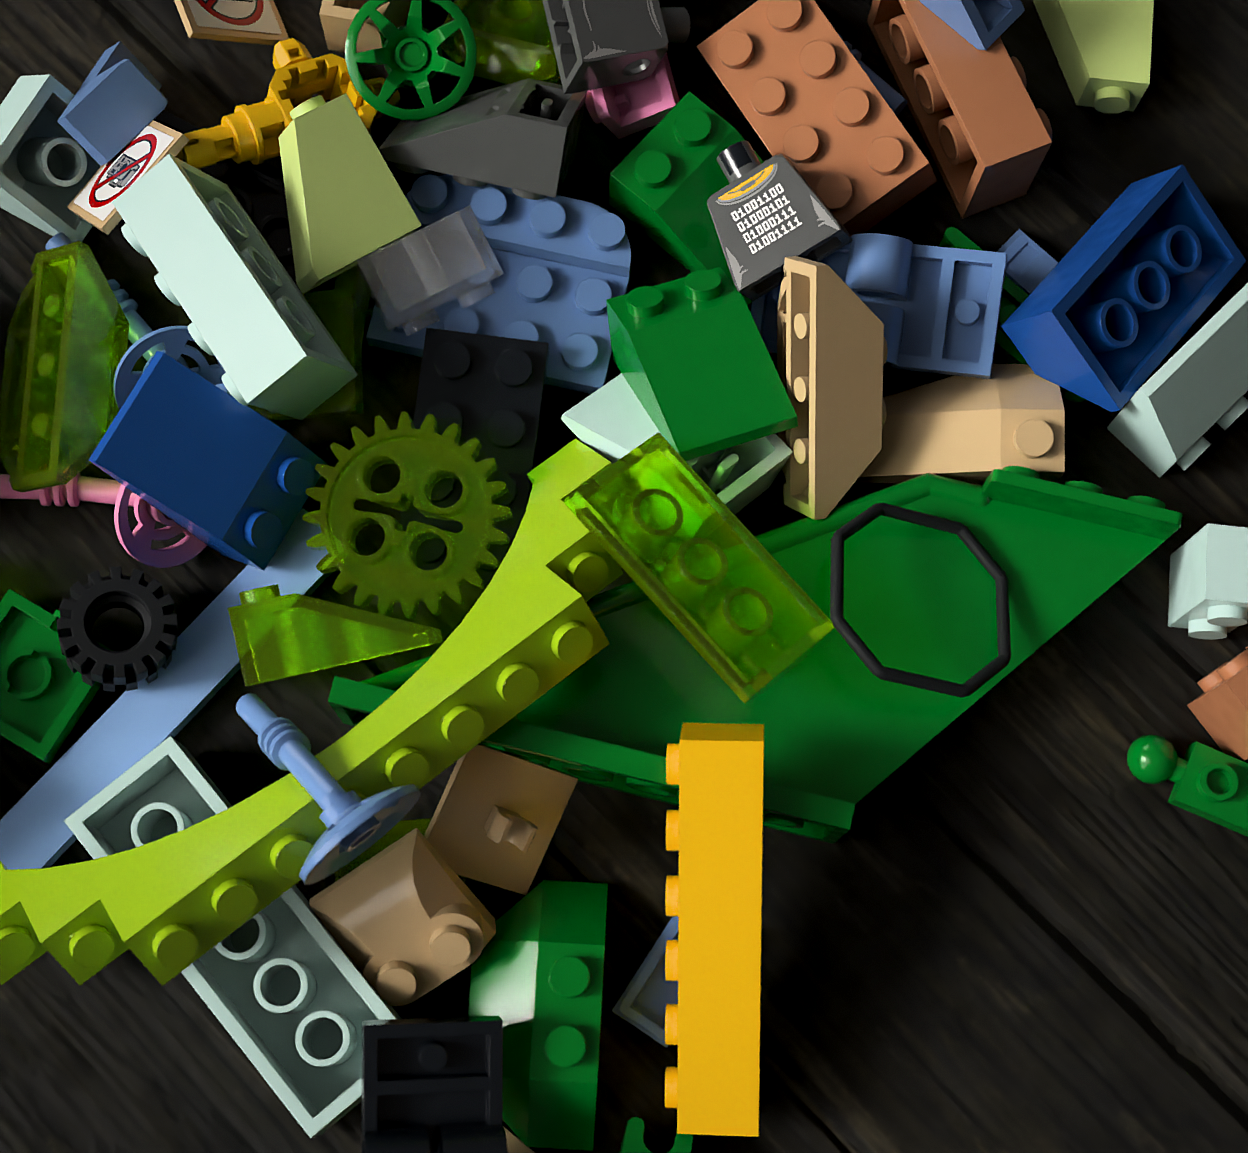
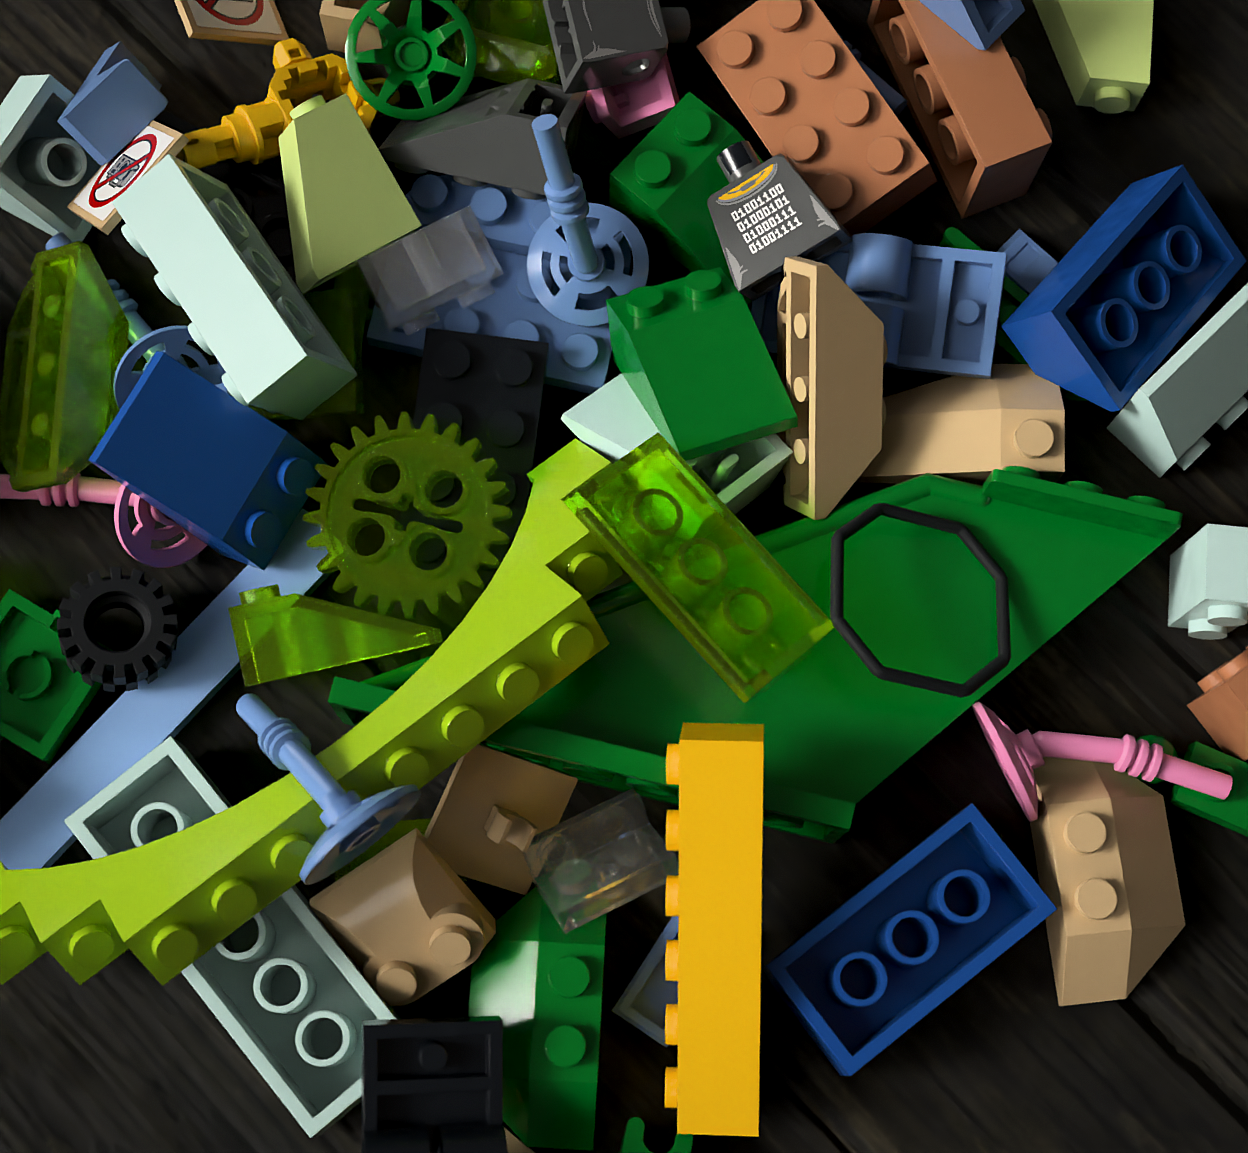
none -> clear bracket [523,789,679,933]
none -> medium blue dish [527,114,649,327]
none -> blue brick [761,803,1057,1076]
none -> bright pink dish [972,702,1233,822]
none -> tan wedge [1030,757,1186,1006]

